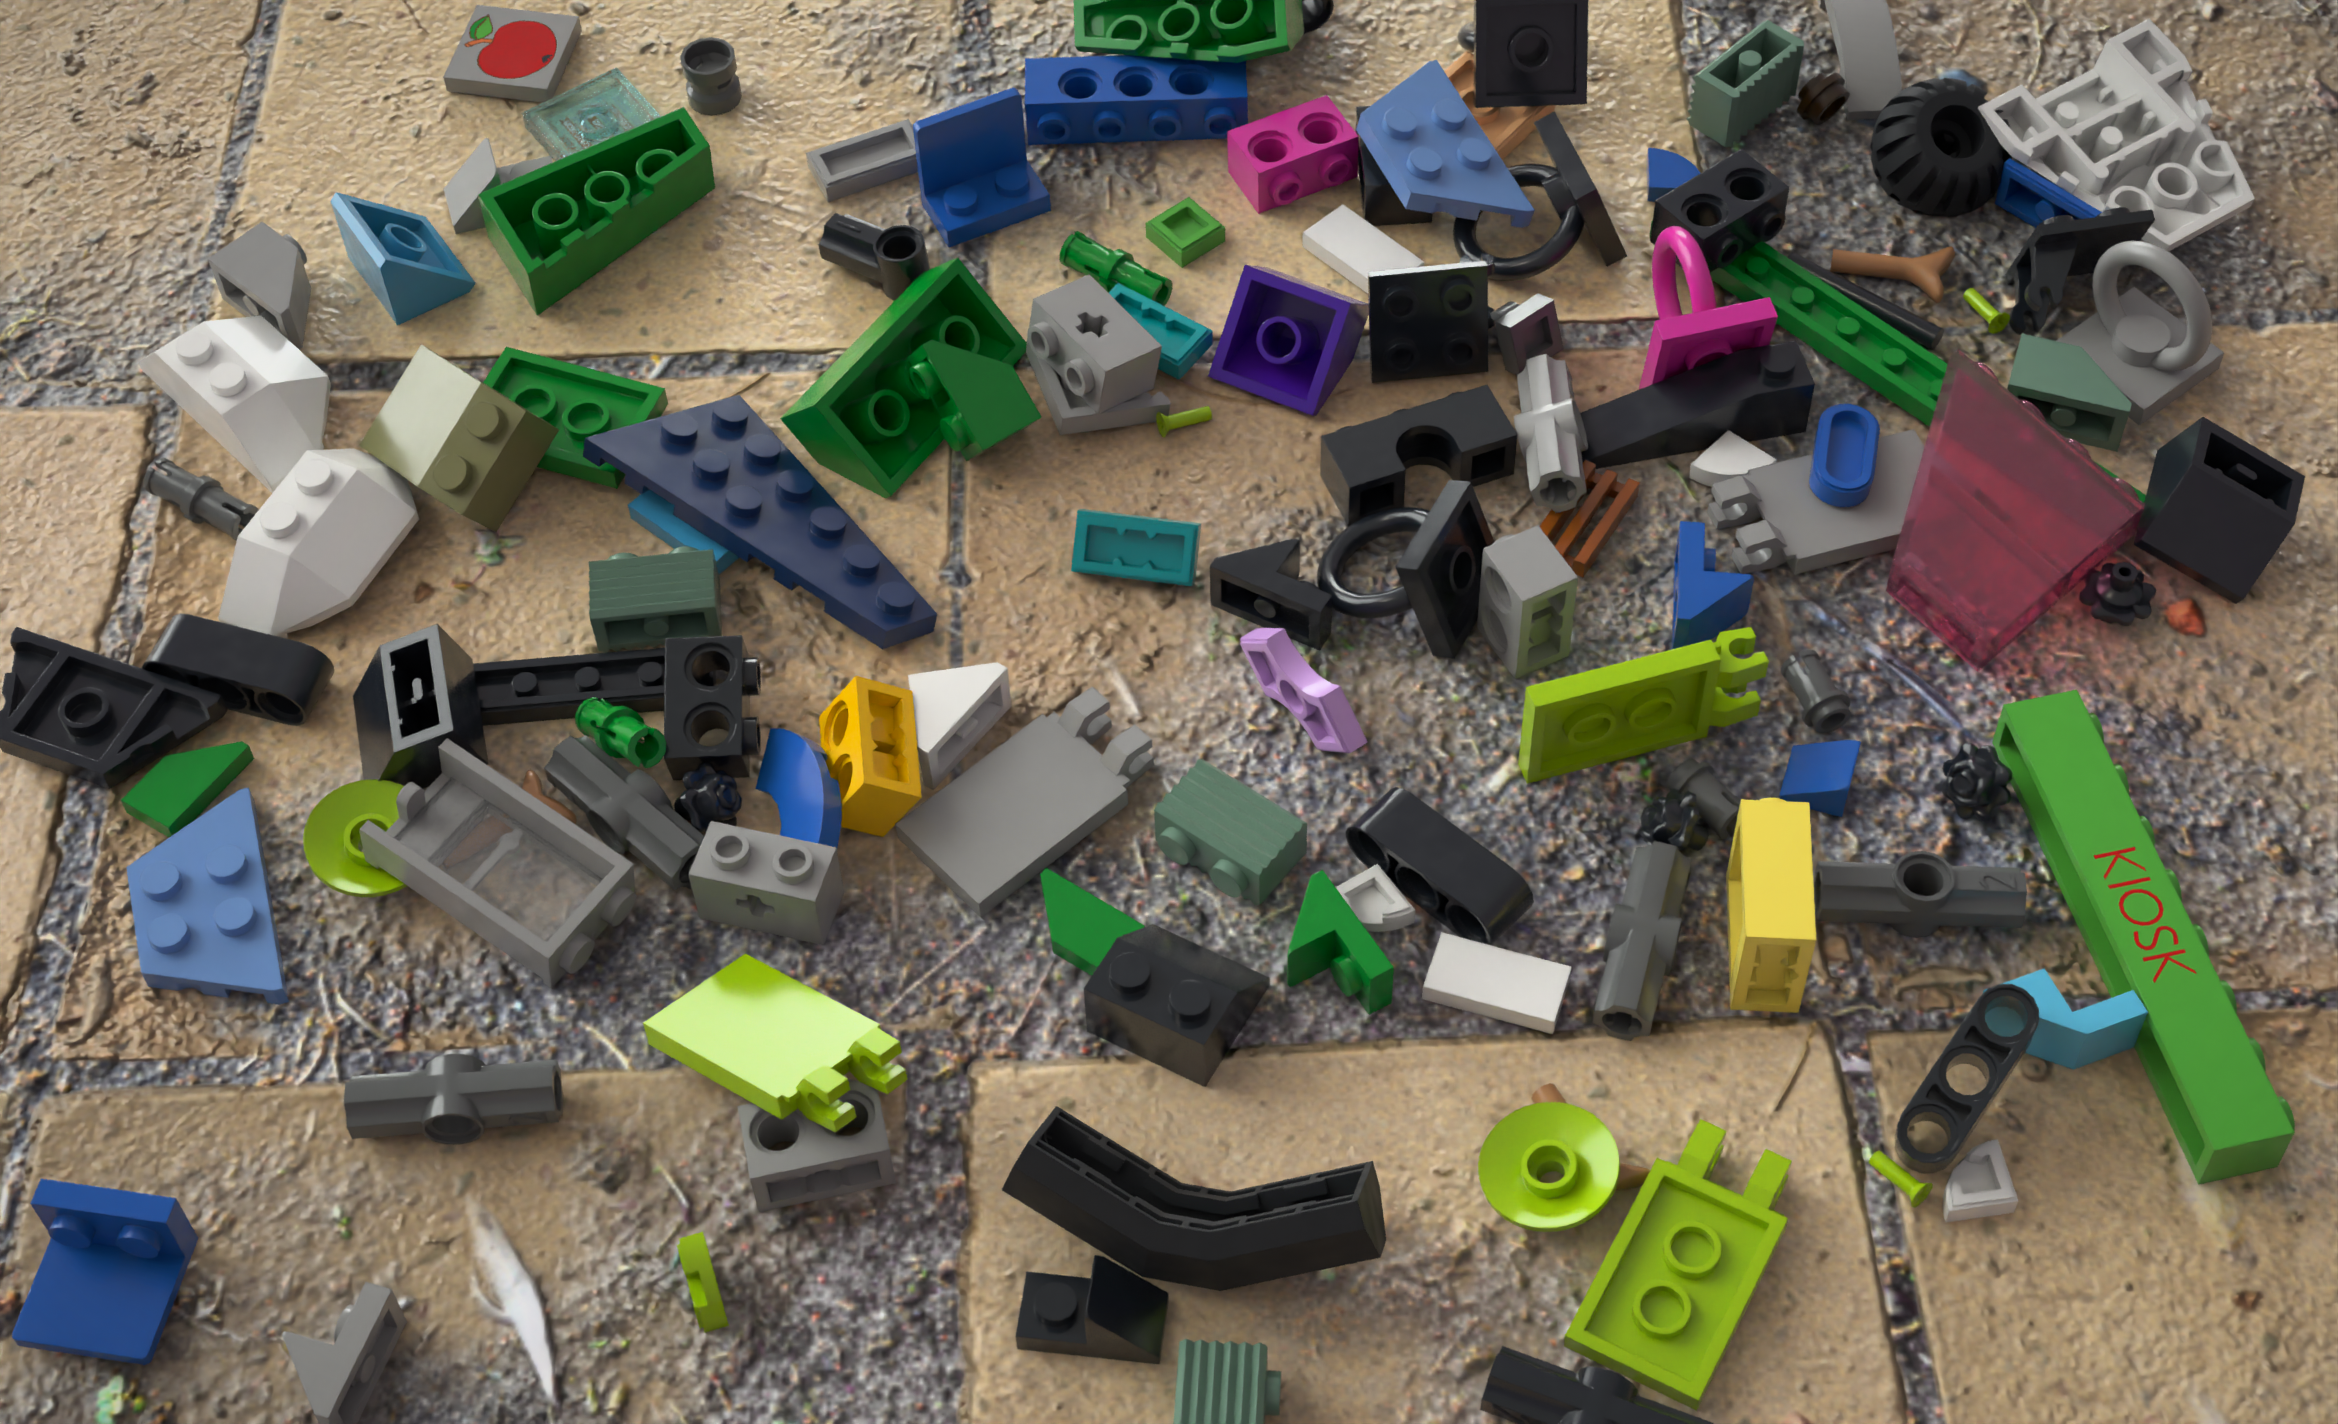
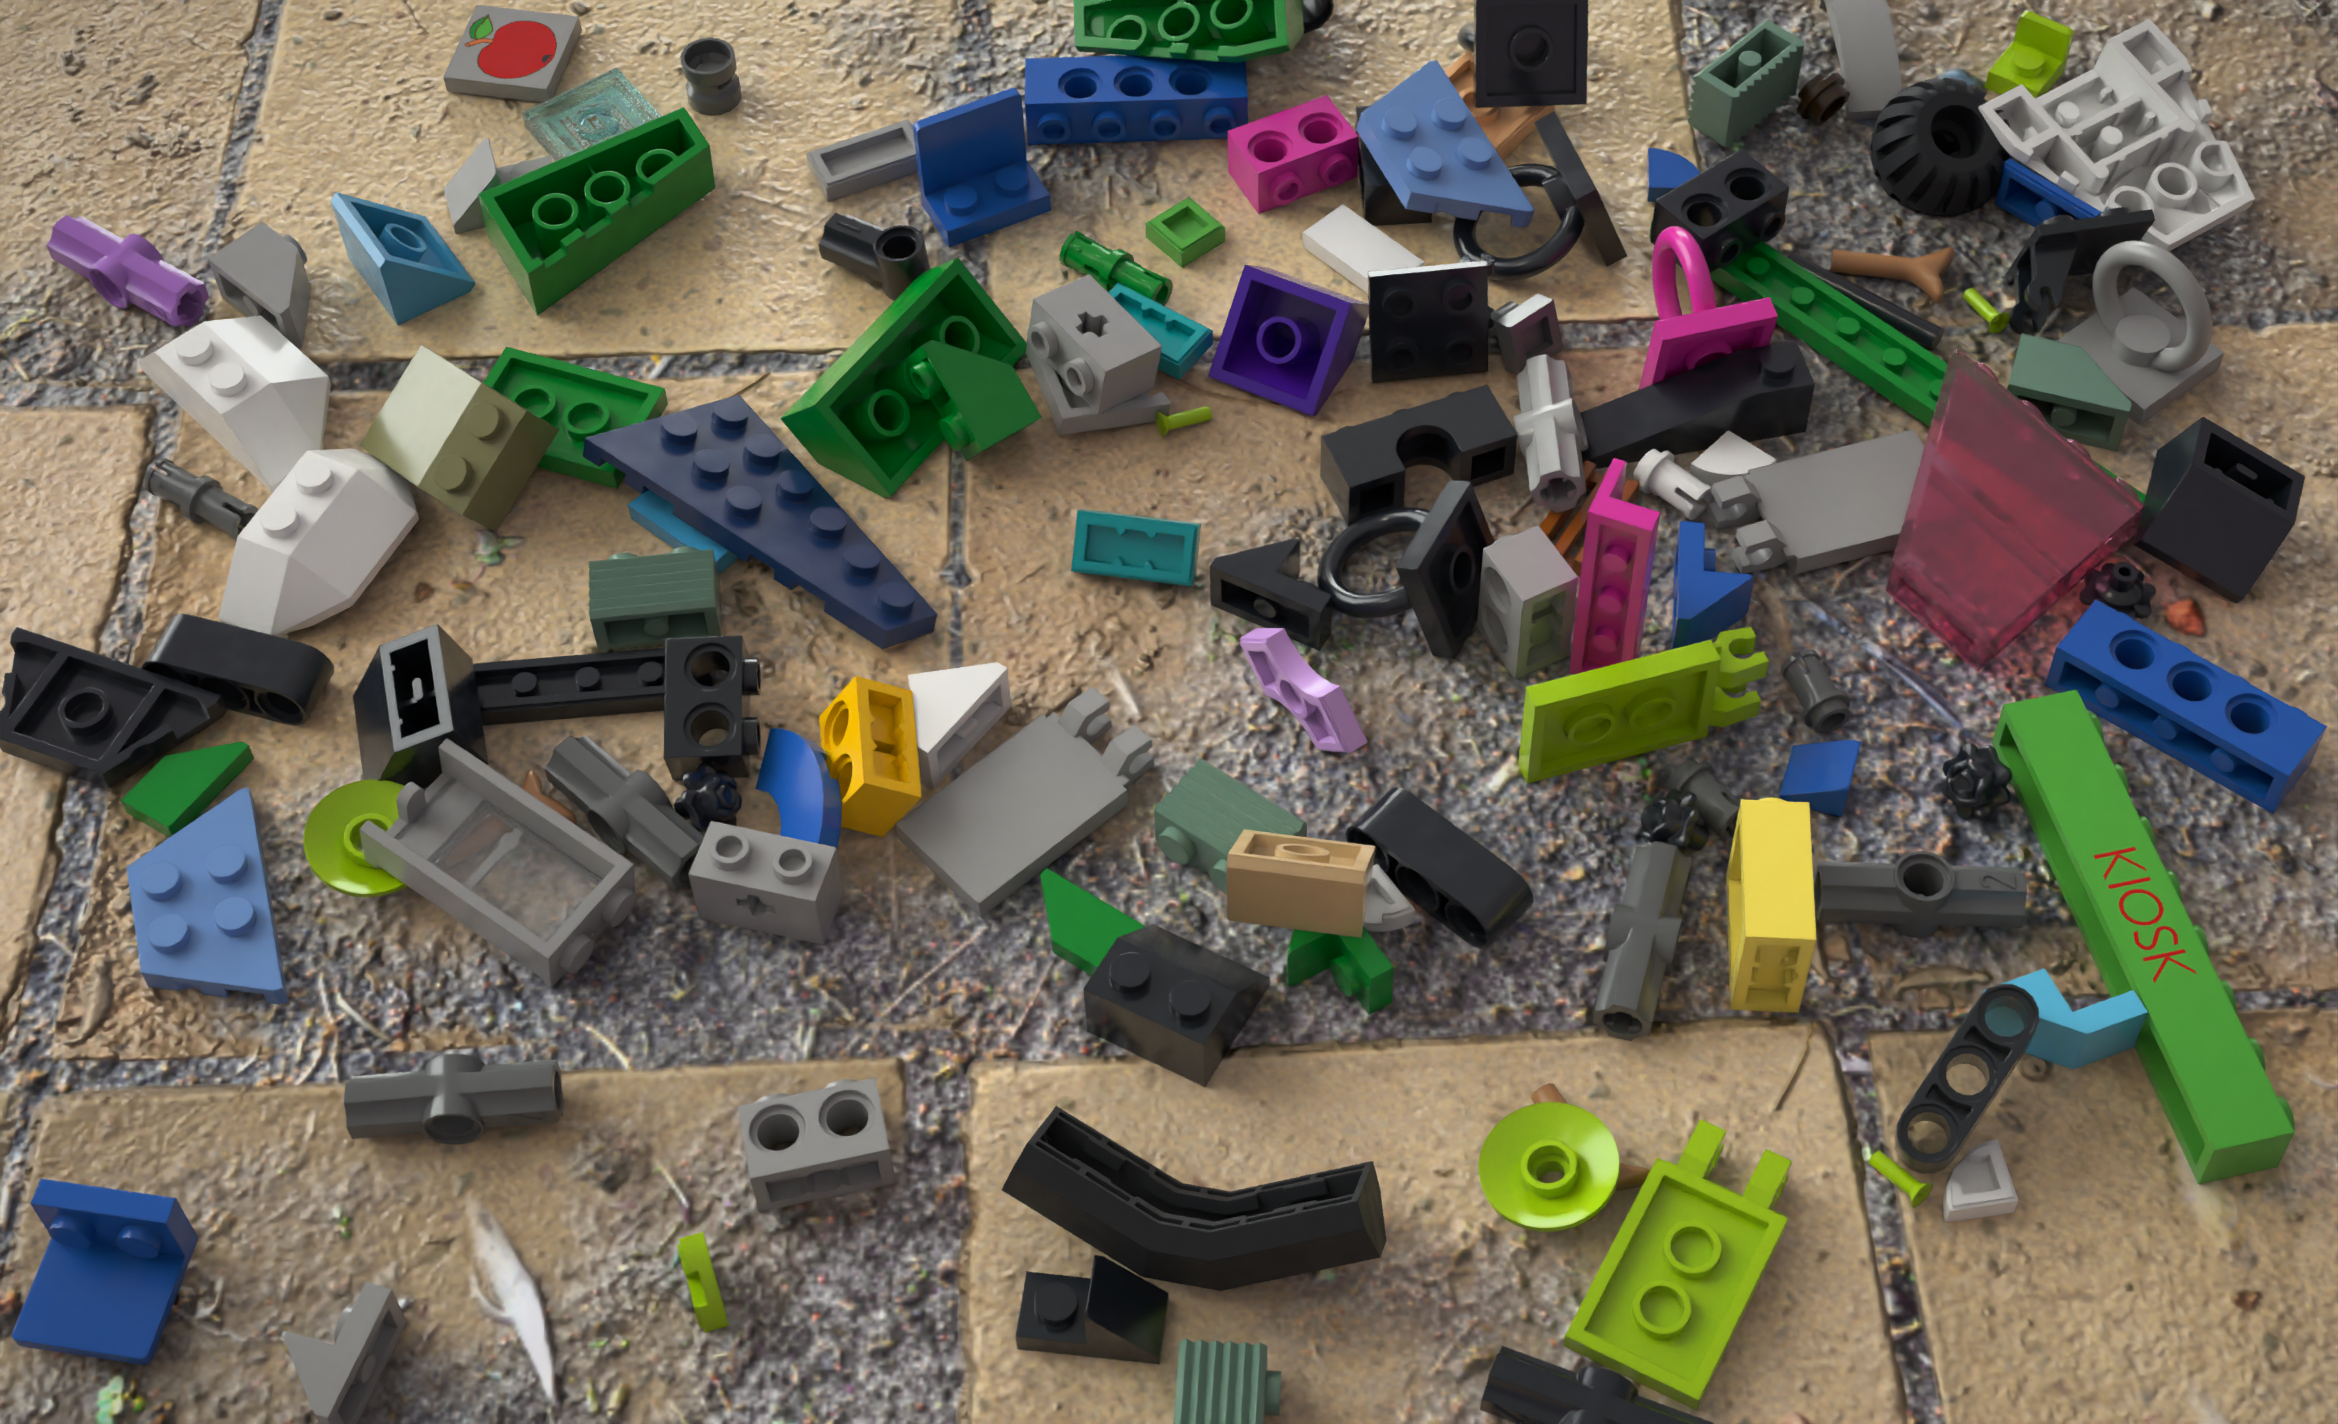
green pin [575,697,666,768] -> none
tile [643,953,908,1132] -> none
white tile [1422,932,1572,1034] -> none
blue tile [1809,404,1880,507] -> none
none -> medium lavender piece [46,215,209,328]
none -> tan slope [1226,830,1376,938]
none -> dark pink panel [1569,458,1660,675]
none -> white pin [1633,449,1713,520]
none -> lime bracket [1985,10,2074,99]
none -> blue brick [2045,600,2327,814]

